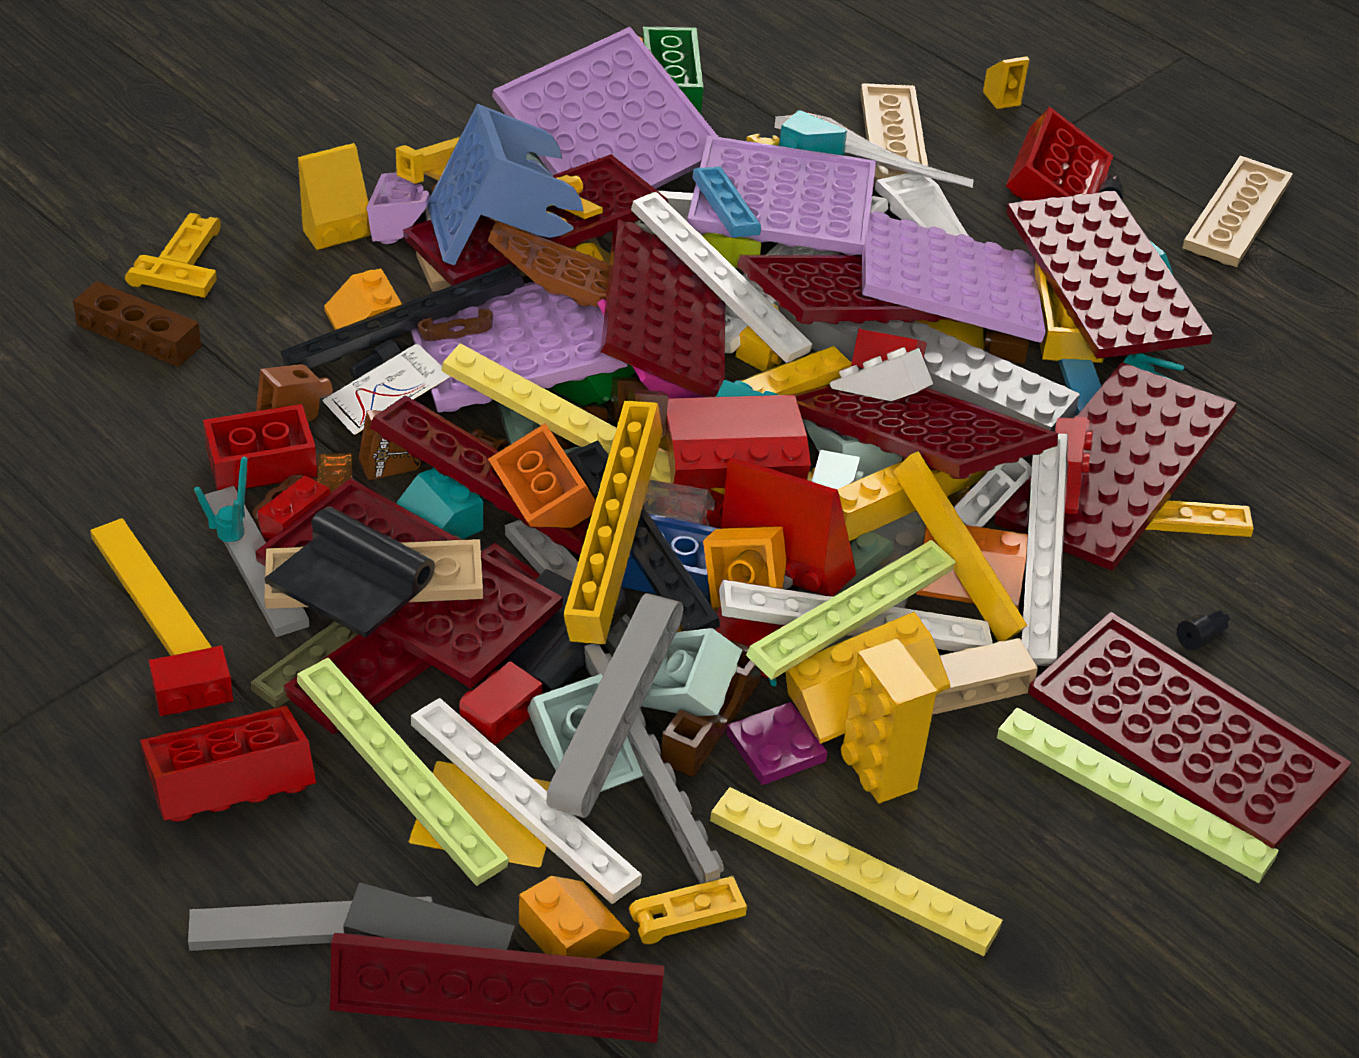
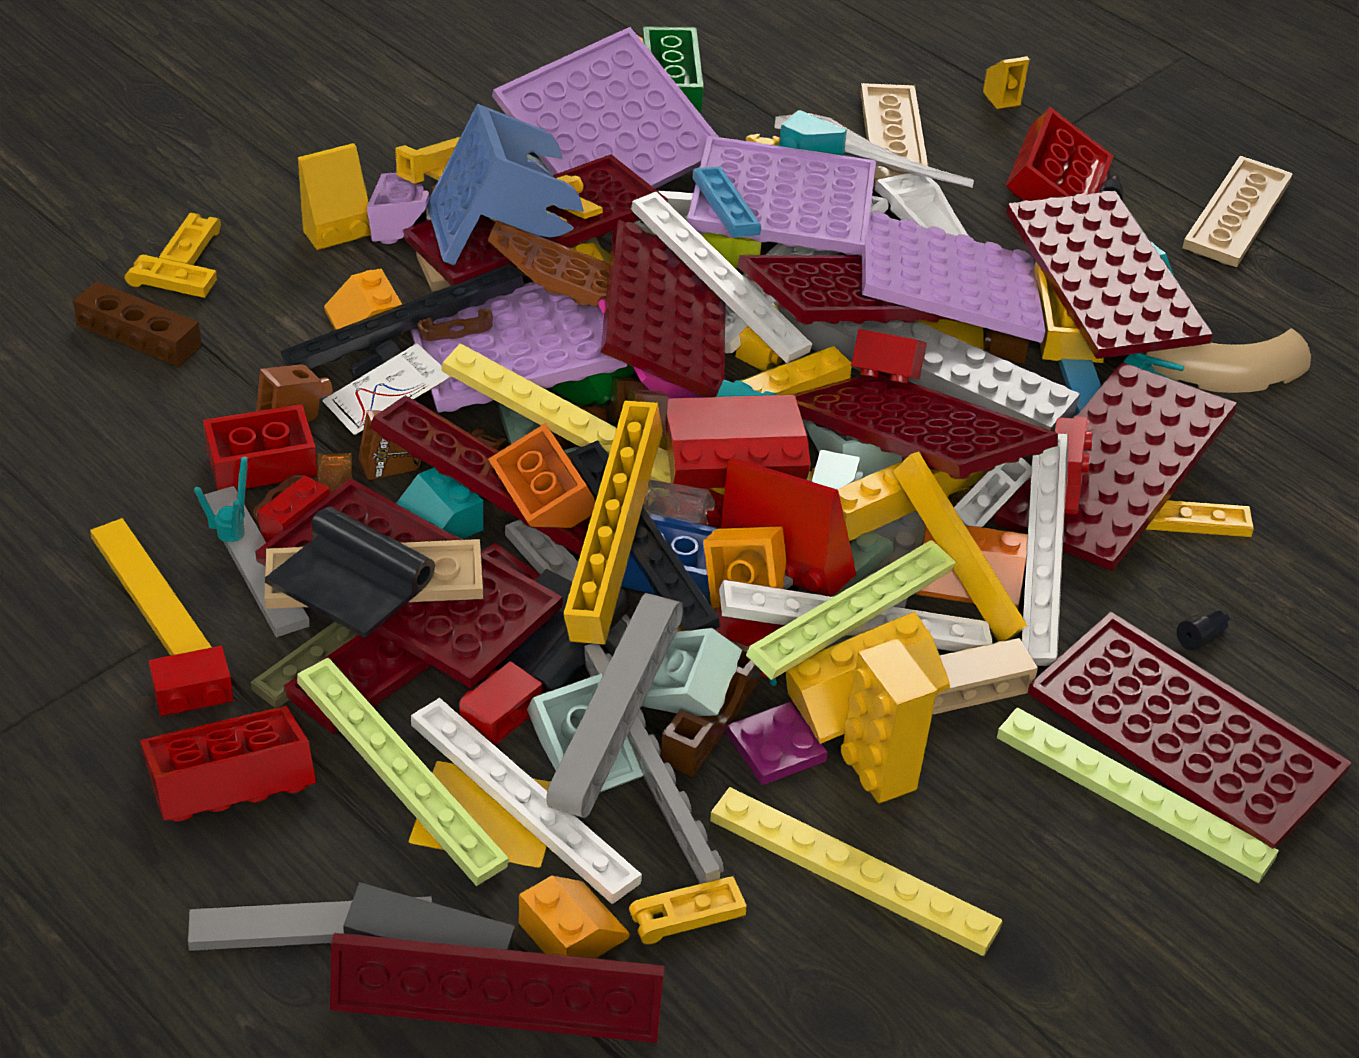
white slope [830,347,933,401] -> none
none -> tan brick [1146,328,1311,393]

